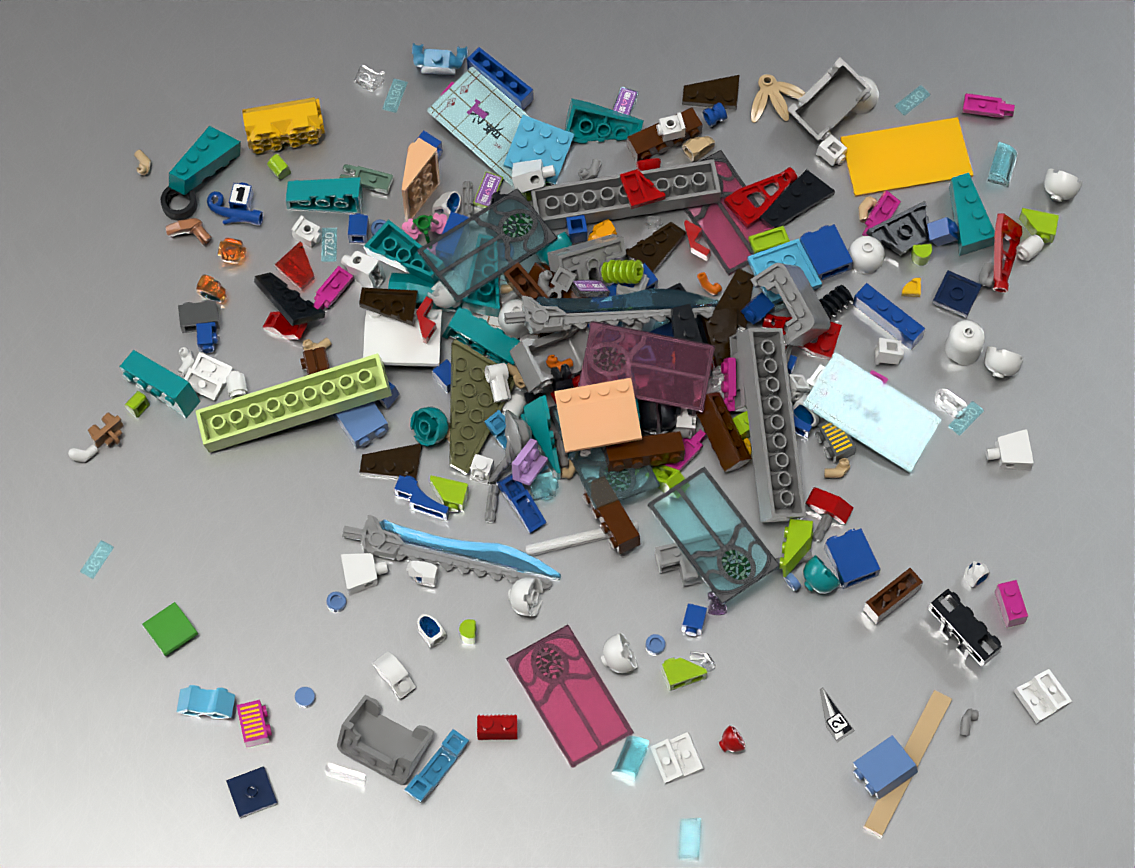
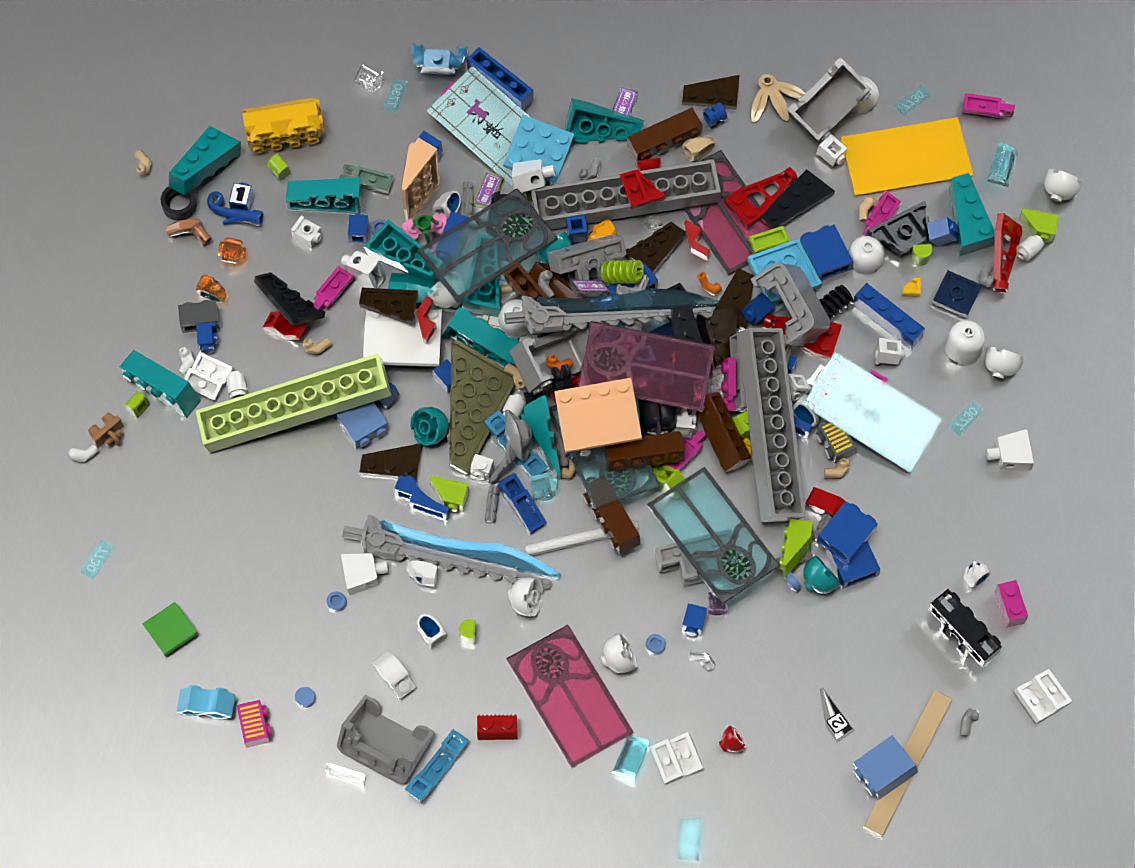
dark blue plate [226,766,277,818] -> none
clear red wing [275,241,315,291] -> none
reddish brown brick [300,347,330,376] -> none
clear light blue sticker [321,228,337,262] -> none
white piece [485,363,511,403] -> none
lavender bracket [512,438,548,485] -> none
light grey plate [547,266,576,302] -> none
white brick [656,112,685,142] -> none
lime slope [661,657,707,691] -> none
reddish brown brick [863,568,923,624] -> none
clear beam [934,388,967,419] -> none
none -> blue brick [817,501,878,565]

